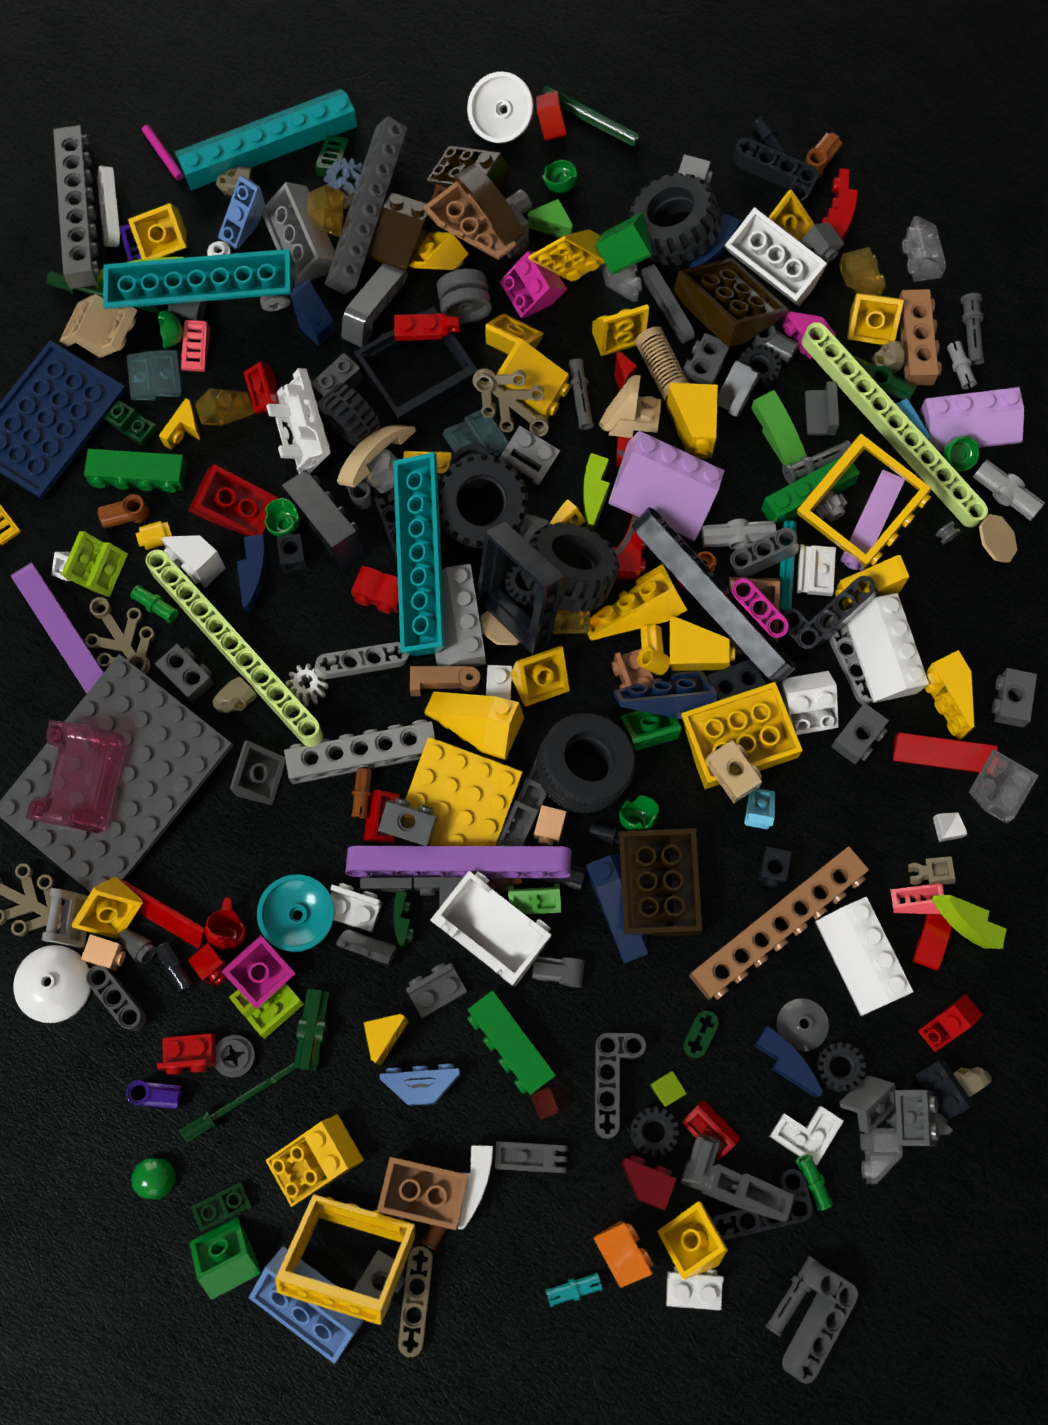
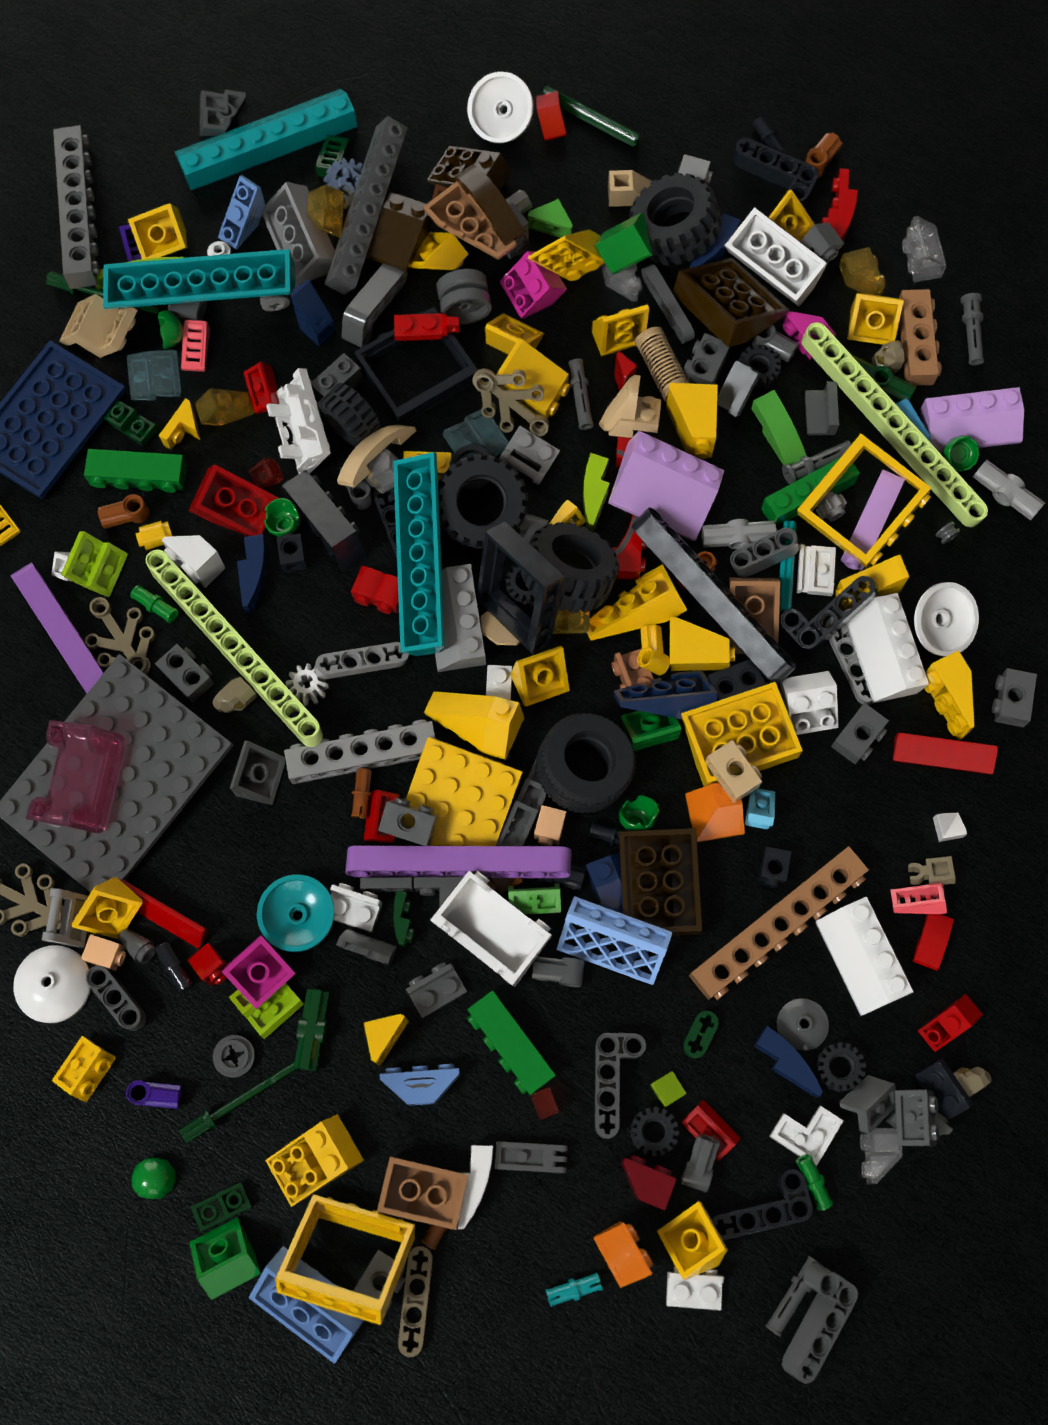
white beam [97,166,120,247] -> none
dark pink bar [142,125,184,180] -> none
red bracket [157,1034,216,1075] -> none
red hair [205,897,246,951] -> none
dark tan rock [216,167,254,196] -> none
medium nougat leg [410,666,480,696] -> none
green hair [542,160,578,193] -> none
dark grey slope [702,1164,794,1222] -> none
dark pink beam [732,577,789,638] -> none
lime slope [932,895,1006,949] -> none
light grey pin [947,341,977,389] -> none
clear slope [969,749,1039,823] -> none
tan piece [979,514,1017,563] -> none
none -> yellow bracket [52,1036,116,1102]
none -> dark grey slope [200,90,246,136]
none -> clear red slope [248,458,284,489]
none -> light blue fence [556,896,672,985]
none -> tan slope [608,170,652,206]
none -> orange slope [685,783,745,842]
none -> white dish [914,582,979,656]

